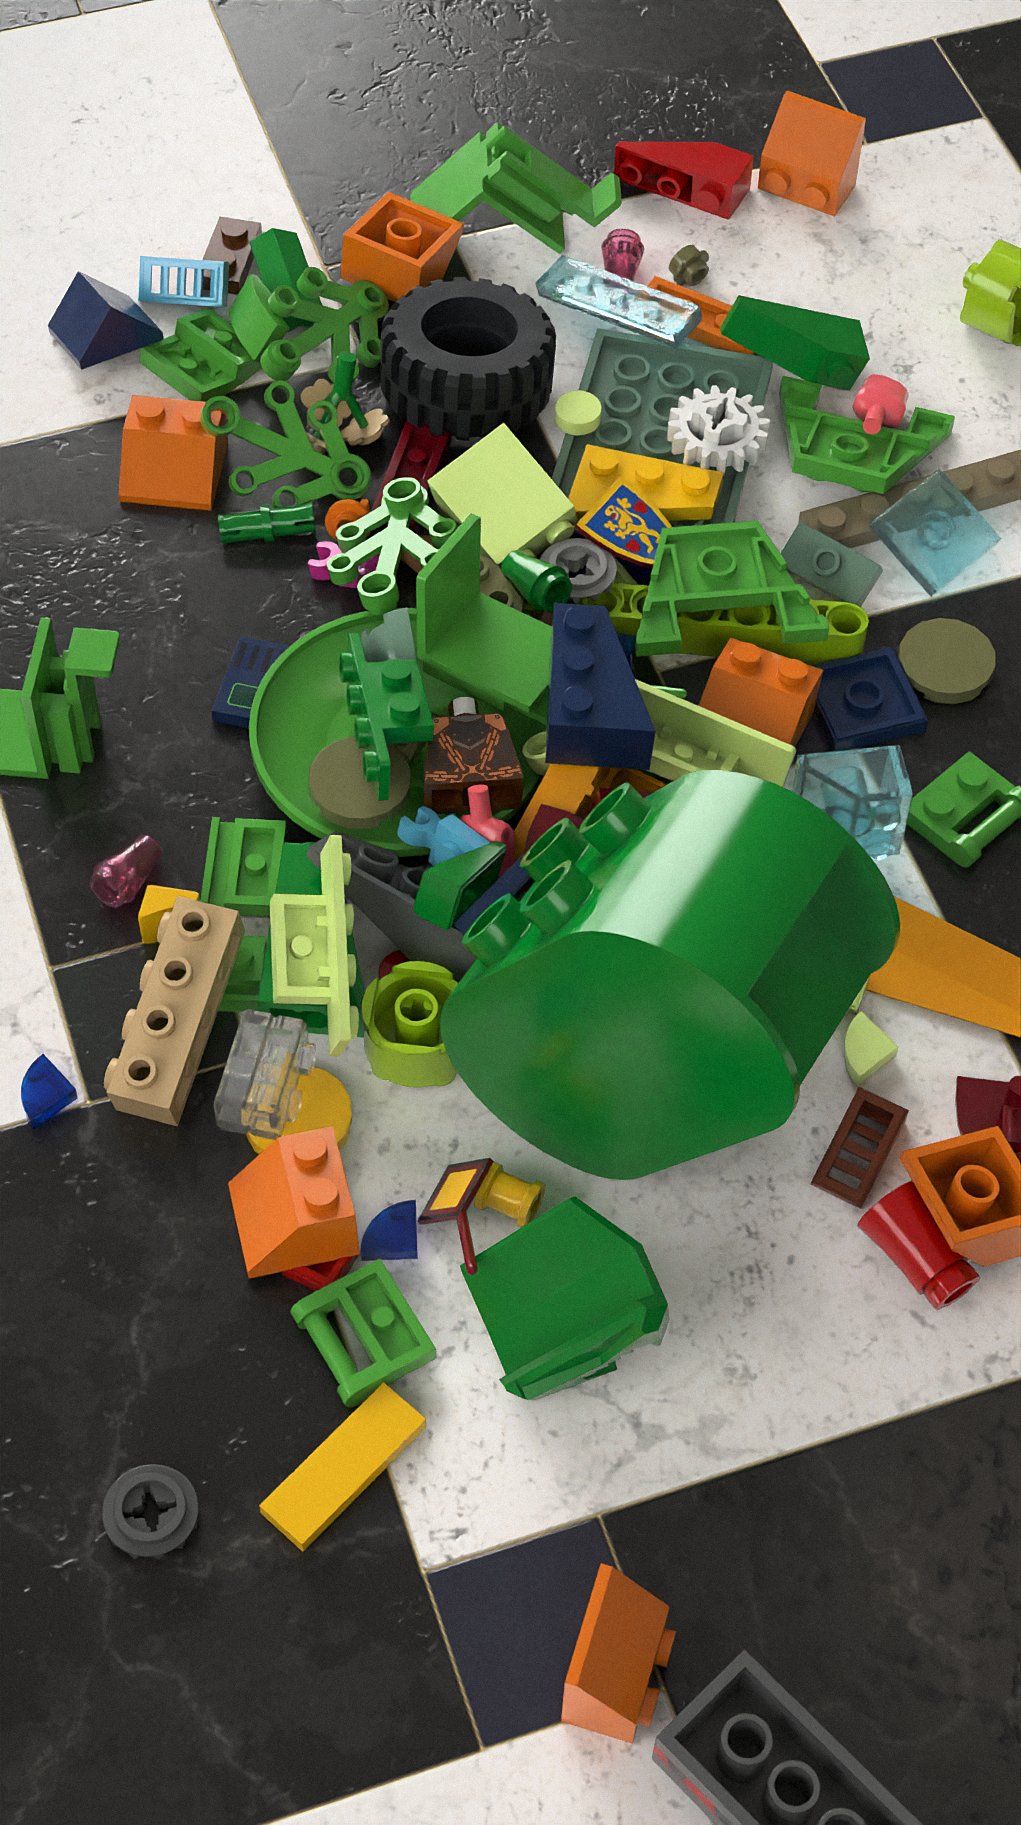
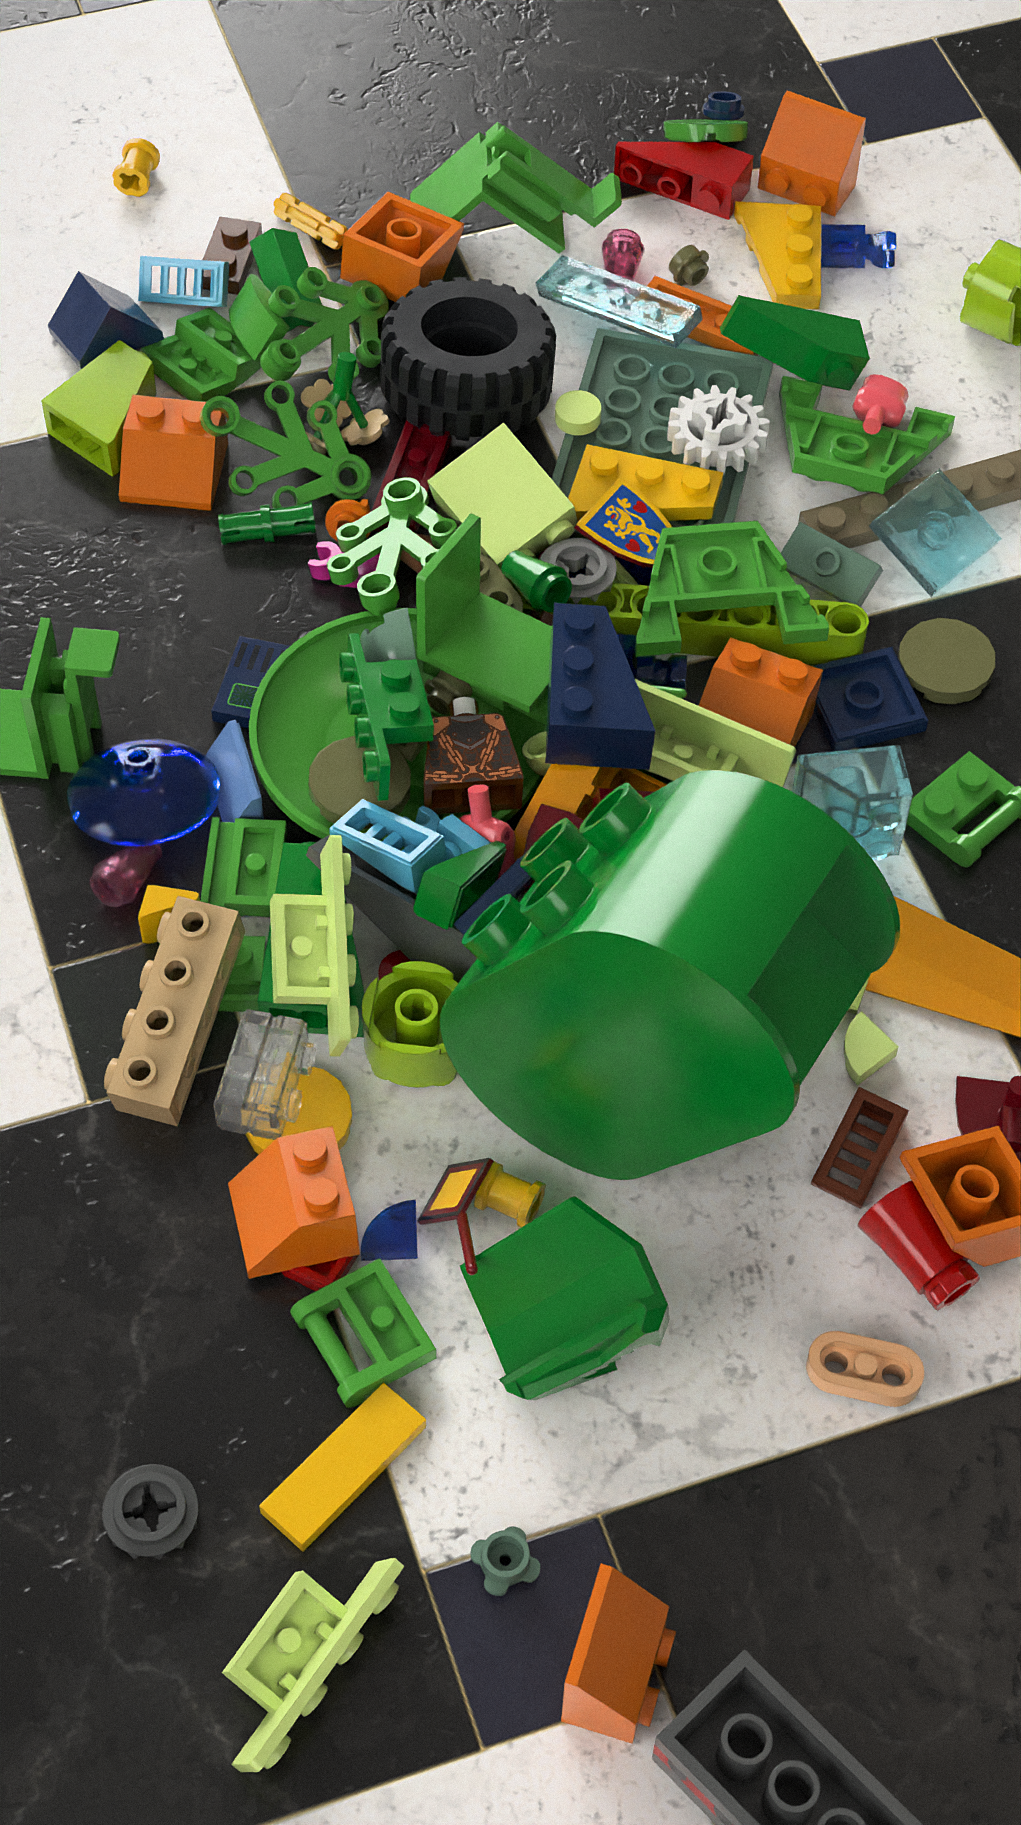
clear blue tile [21,1054,78,1129] -> none
none -> lime slope [41,340,157,477]
none -> clear blue dish [67,738,221,846]
none -> yellow bush [112,138,160,197]
none -> medium blue slope [205,720,264,823]
none -> yellowish green bracket [222,1558,404,1772]
none -> yellow axle [273,193,348,250]
none -> medium azure slope [329,799,447,894]
none -> olive plate [424,670,473,716]
none -> sand green plate [470,1526,540,1596]
none -> wheel [636,654,687,700]
none -> bright green tile [664,119,748,142]
none -> dark blue plate [703,91,745,120]
none -> yellow wing [734,201,821,309]
none -> light nougat plate [806,1331,924,1407]
none -> clear blue plate [821,224,897,268]

